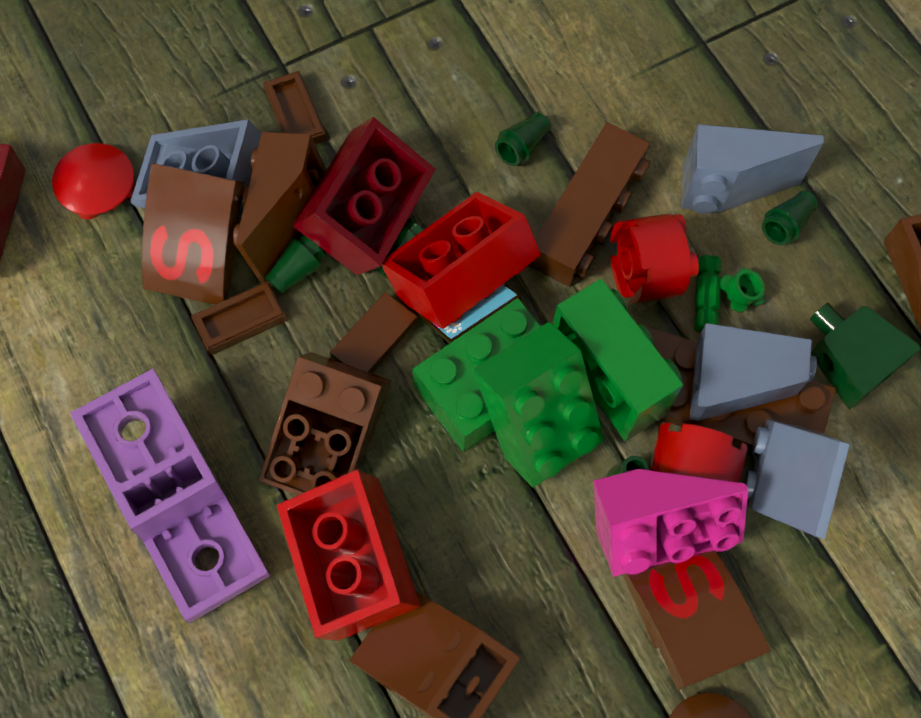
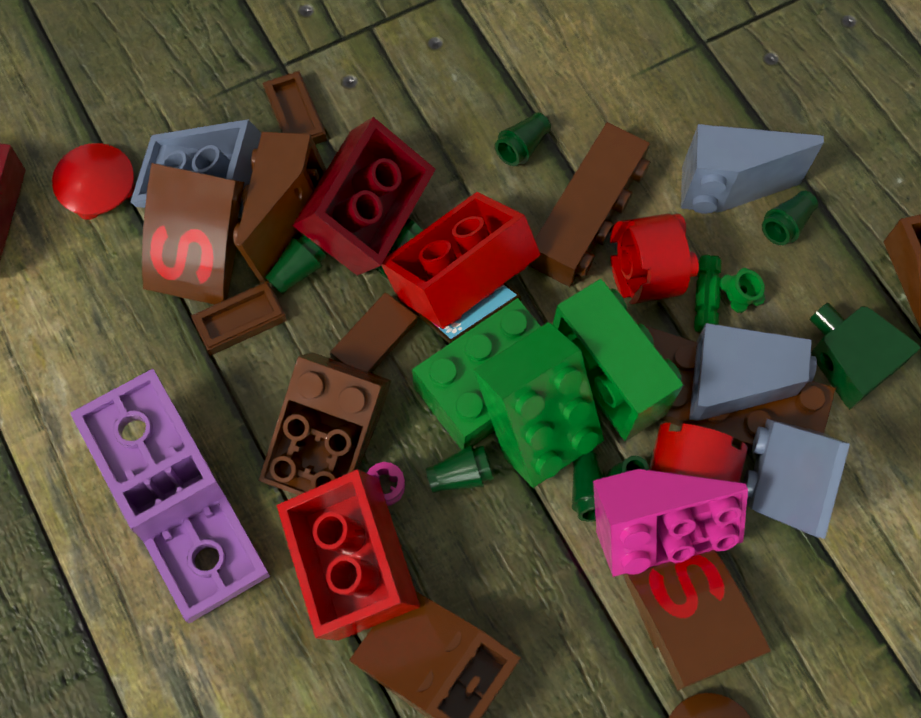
none -> dark pink bush [367,462,405,506]
none -> dark green cone [425,444,494,493]
none -> dark green cone [572,452,605,522]

